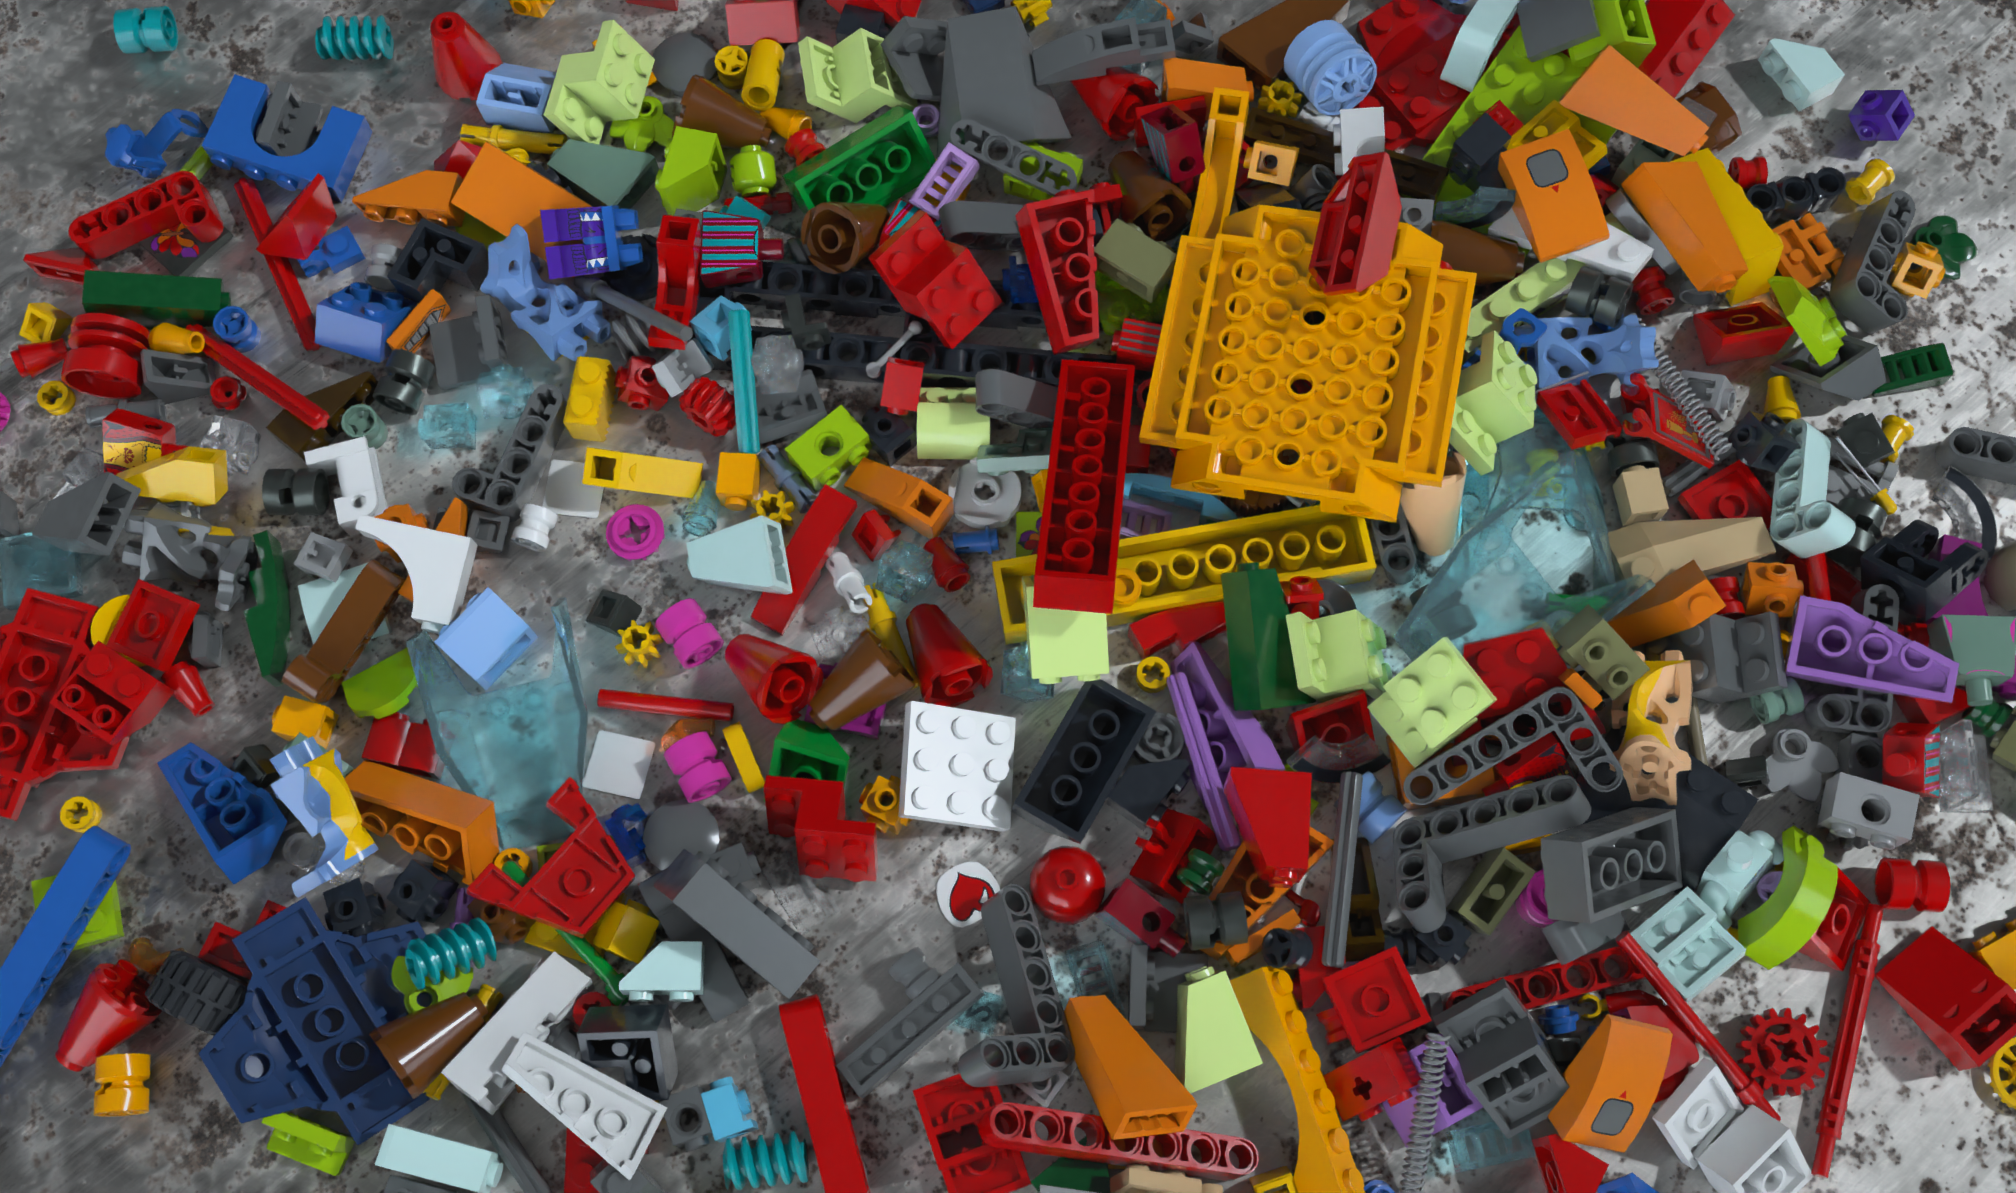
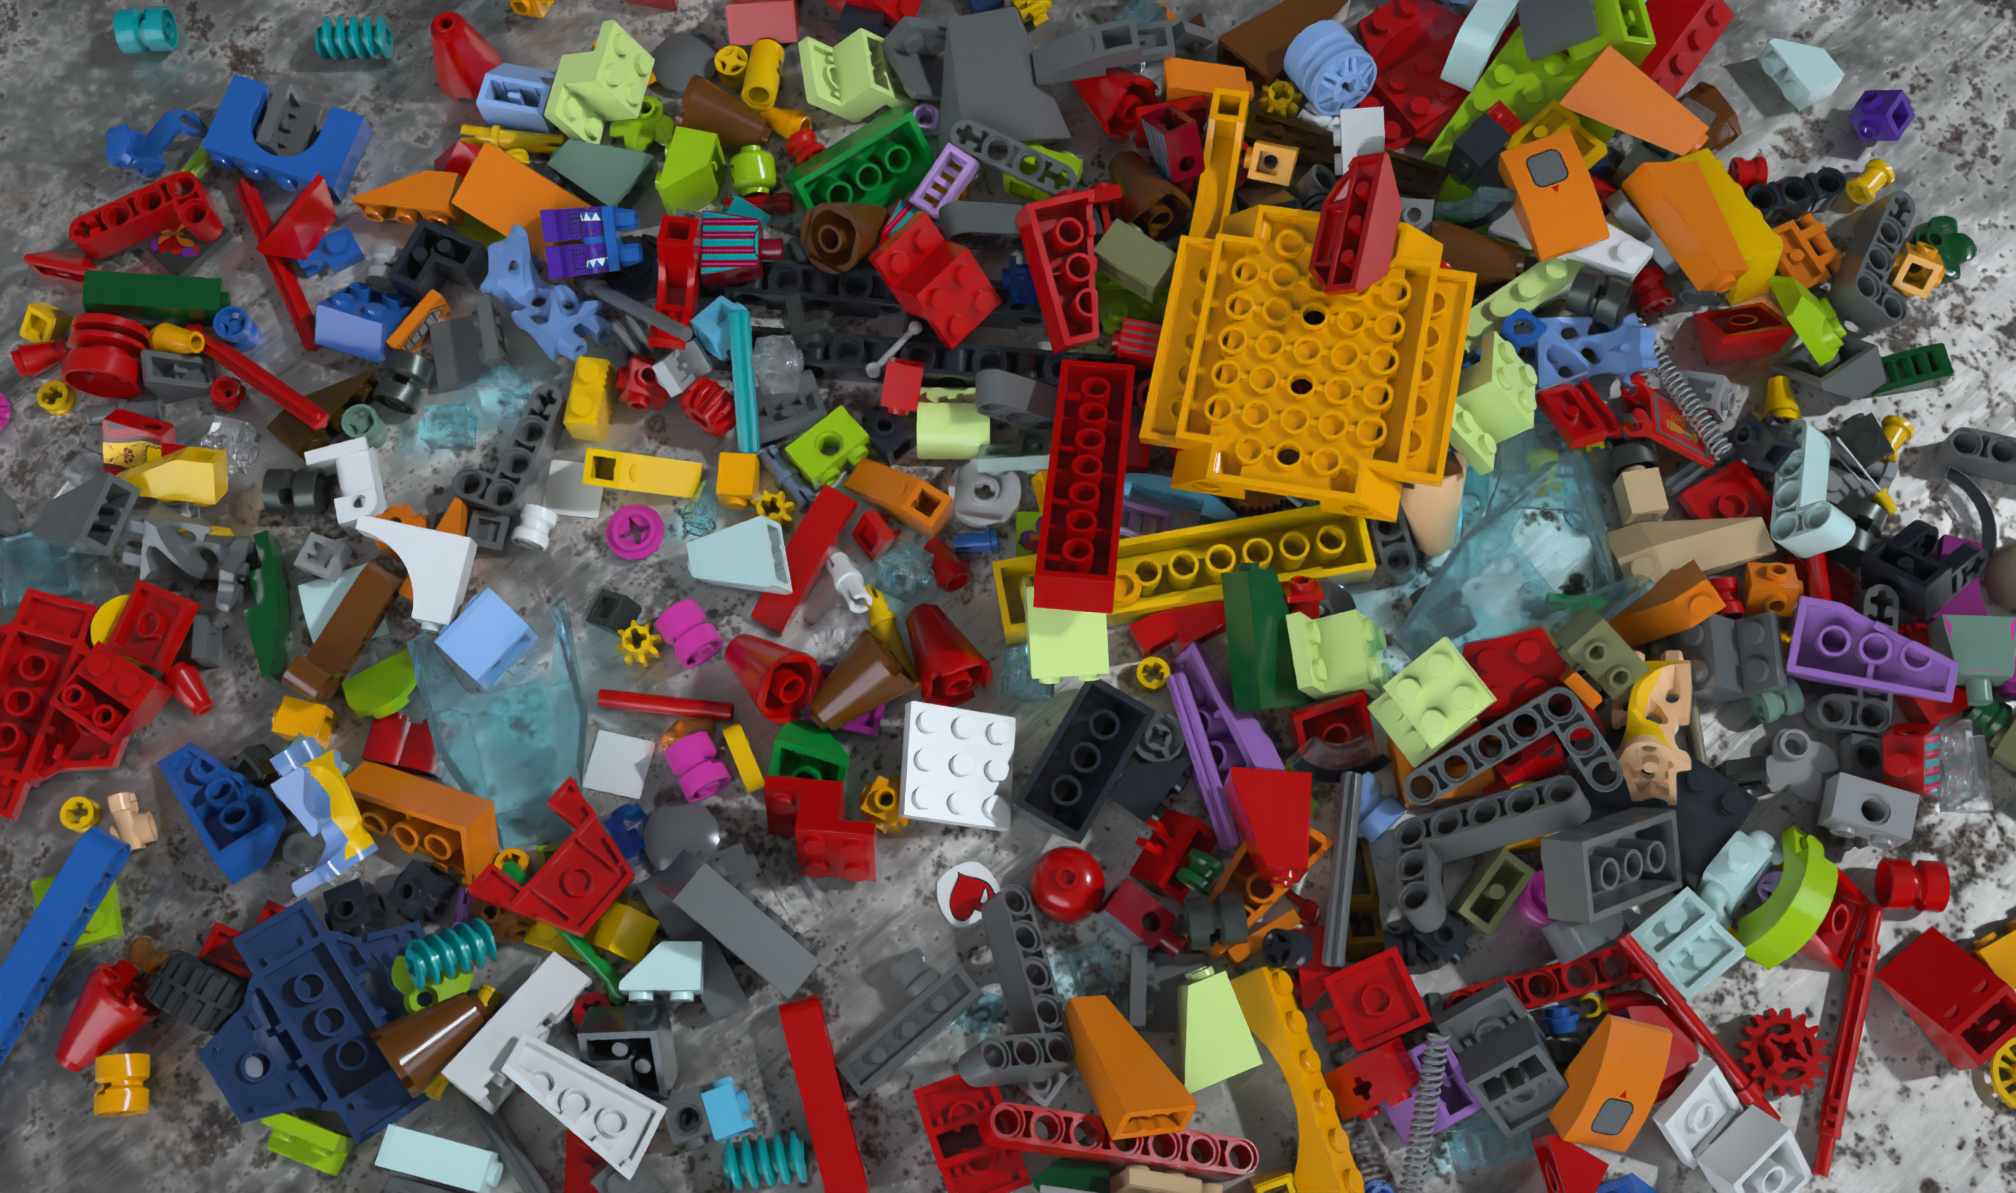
none -> light nougat plate [107,792,158,853]

